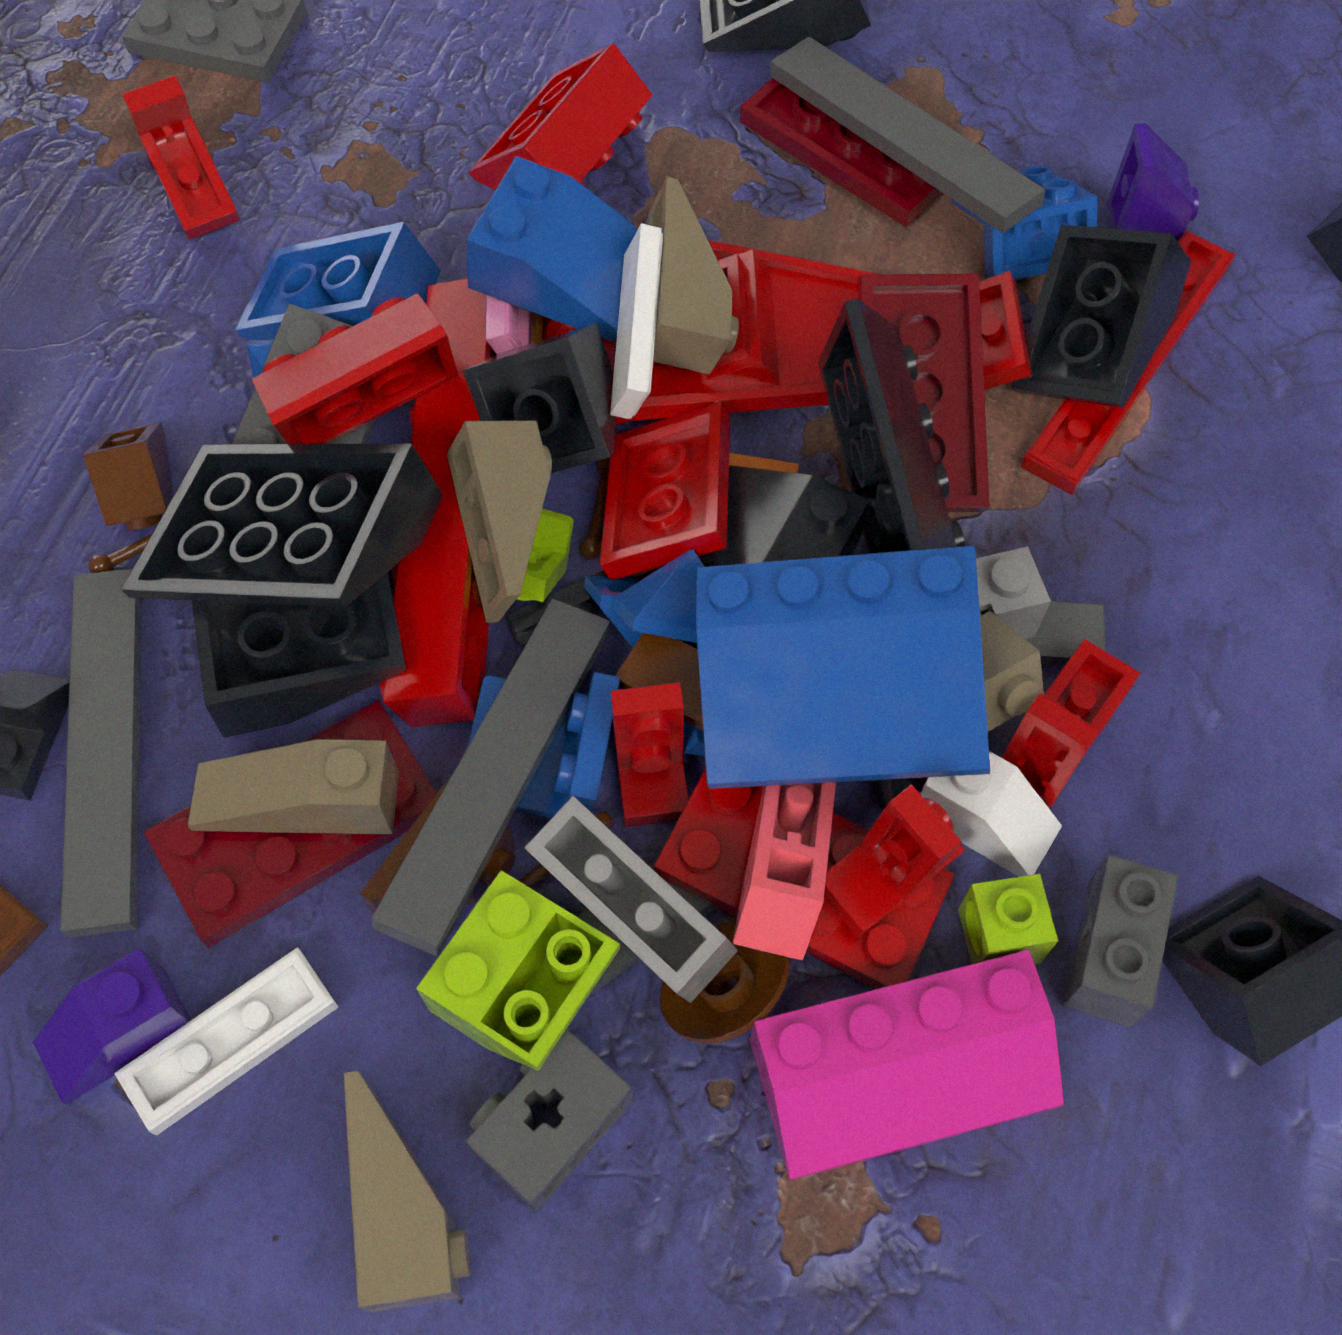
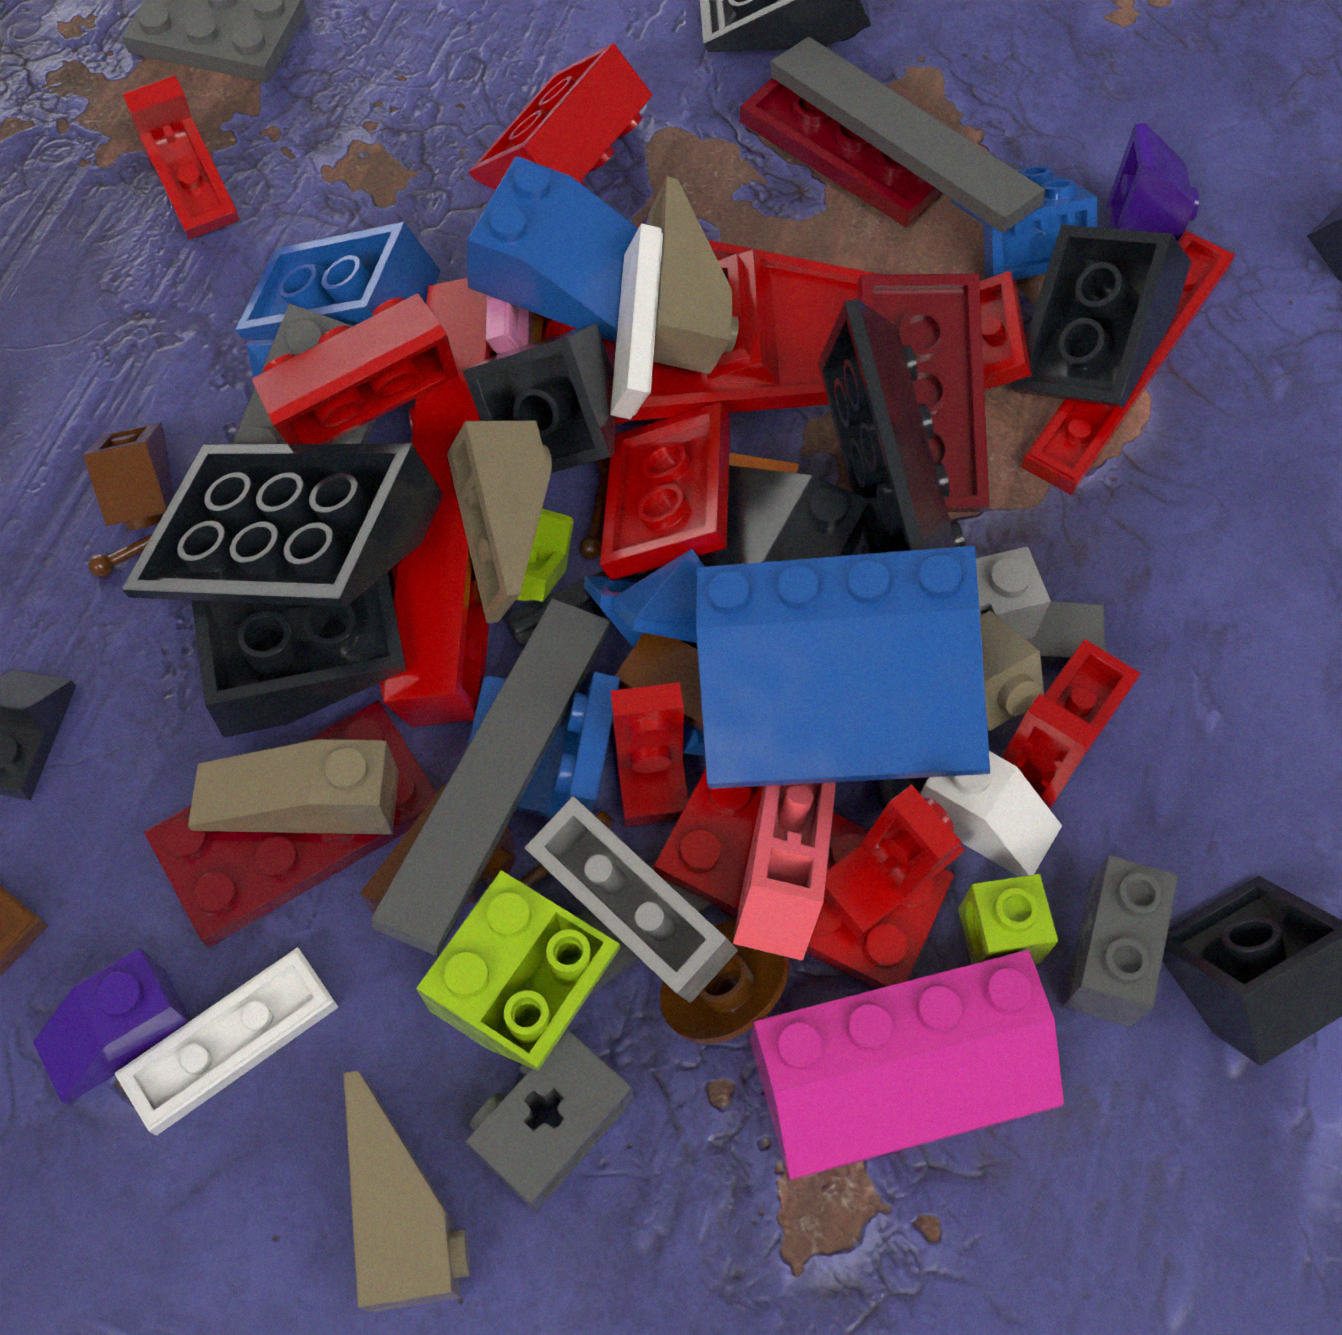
dark grey tile [60,569,142,938] -> none

